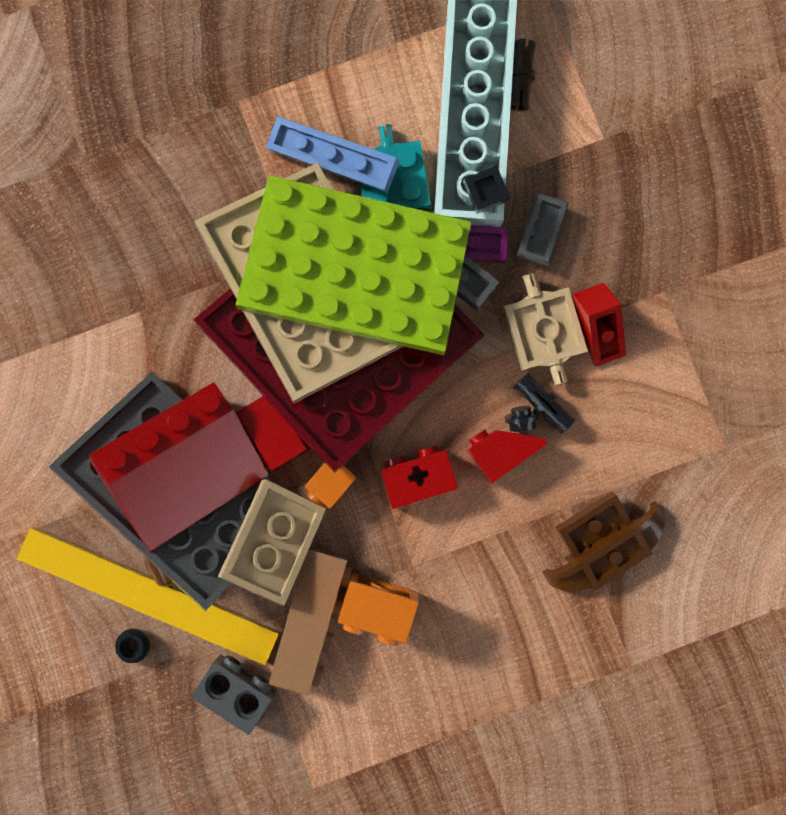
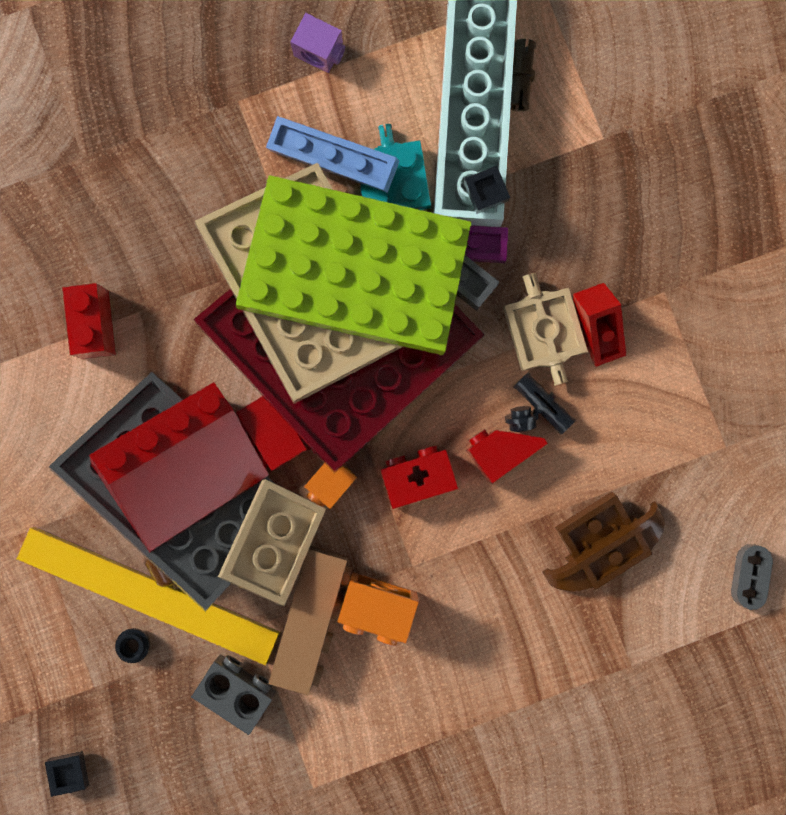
dark grey plate [516,192,569,268] -> none
none -> black plate [45,751,89,797]
none -> red brick [62,283,116,360]
none -> medium lavender brick [290,13,345,73]
none -> dark grey beam [731,544,773,610]

